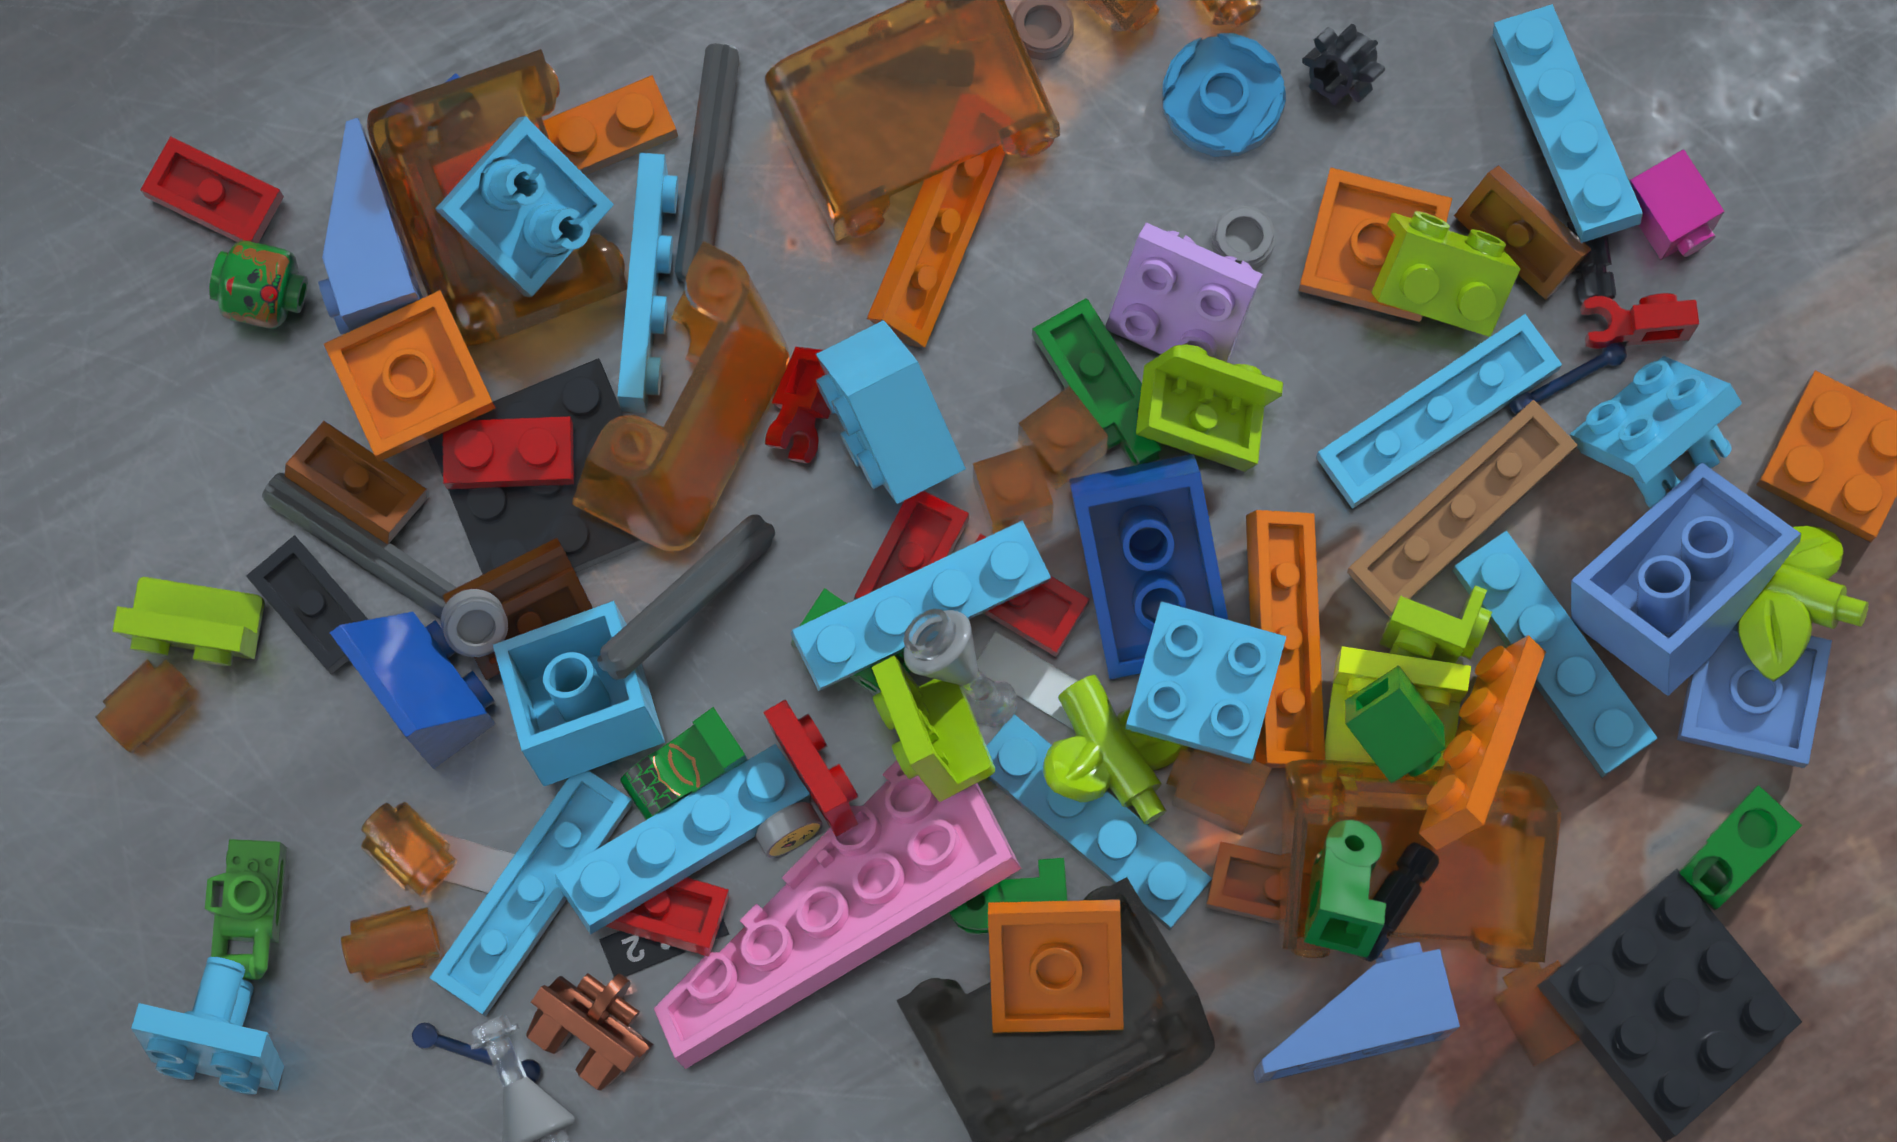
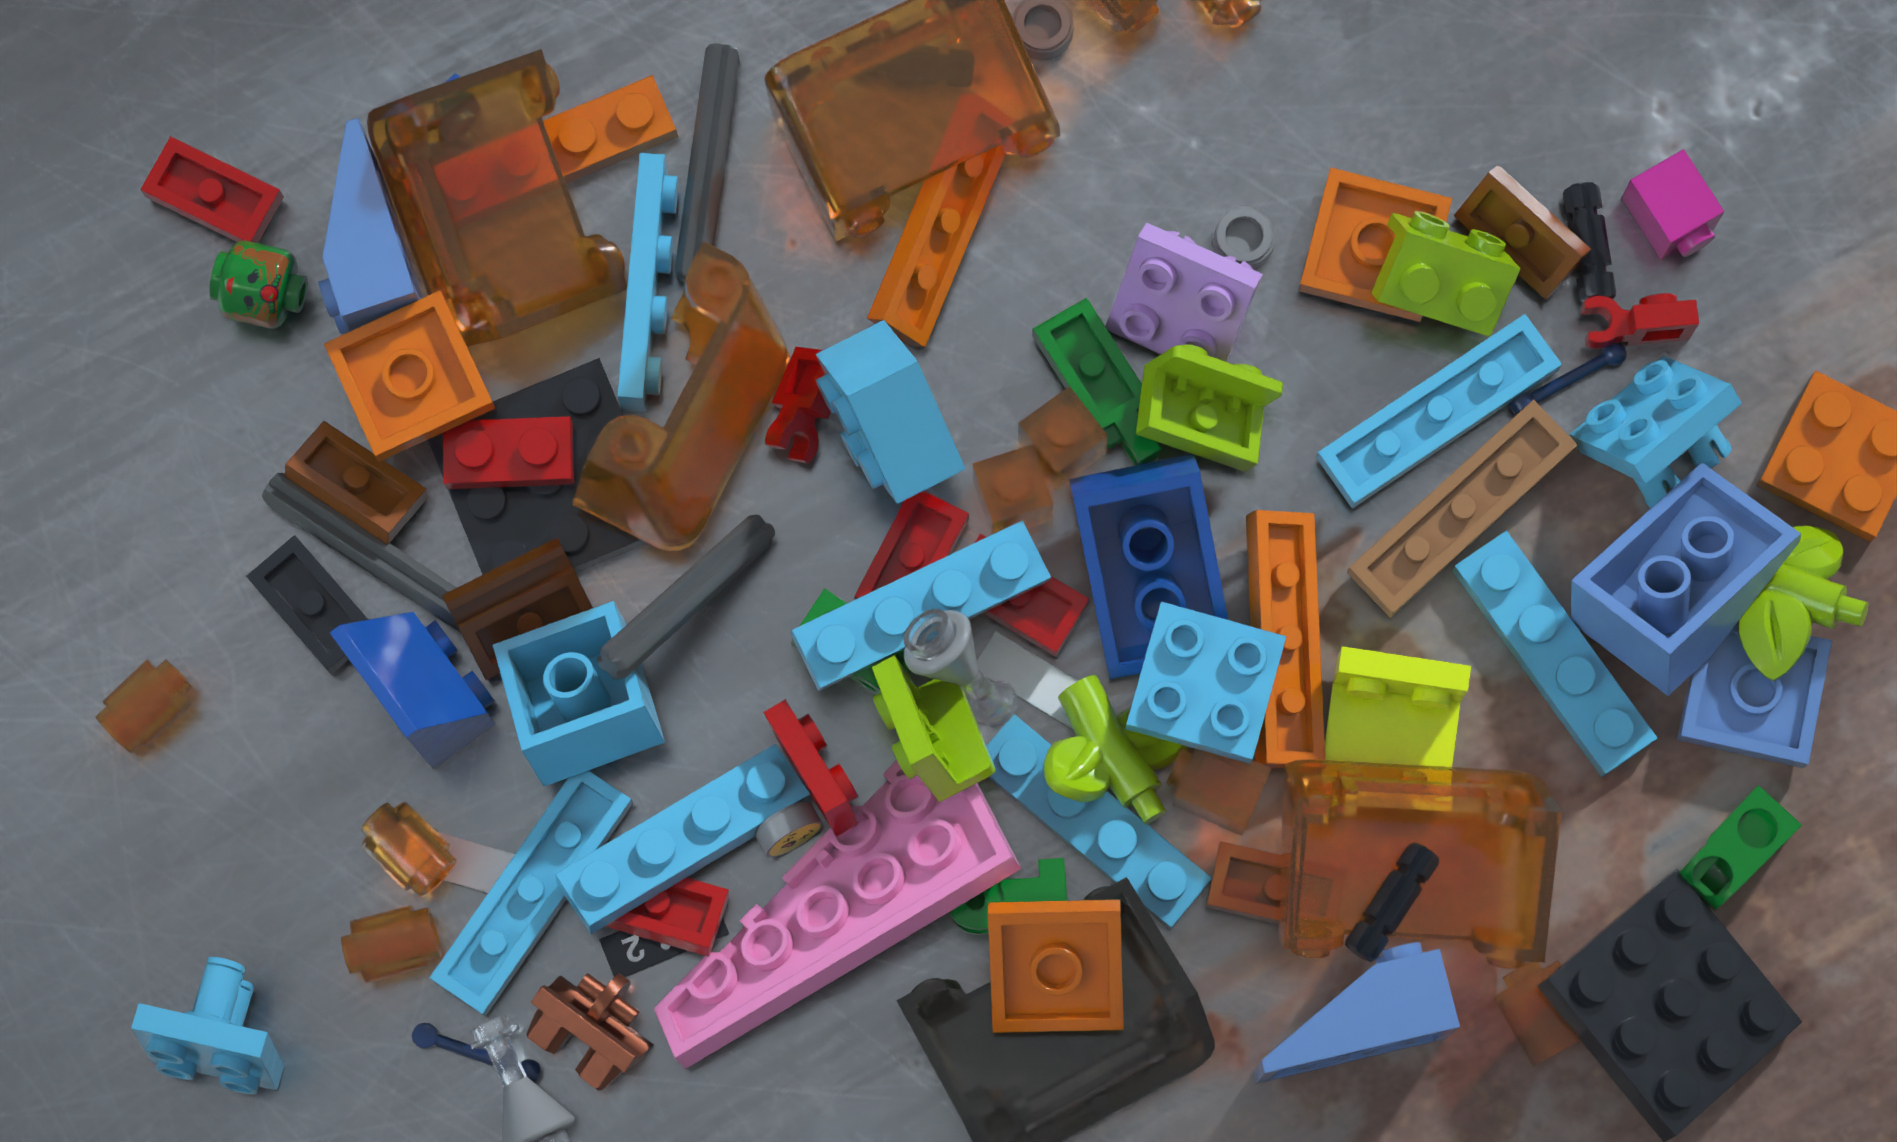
lime bracket [112,577,265,666] -> none
bright green piece [205,839,287,980] -> none
medium azure plate [435,116,614,297] -> none
light grey tile [441,589,508,657] -> none
green leg [620,707,748,820] -> none
dark azure tile [1162,33,1286,157] -> none
black gear [1302,24,1385,106] -> none
green leg [1304,820,1386,958] -> none
green brick [1345,665,1446,784] -> none
lime bracket [1379,585,1492,663] -> none
orange plate [1419,635,1546,850] -> none
medium azure plate [1493,4,1643,243] -> none

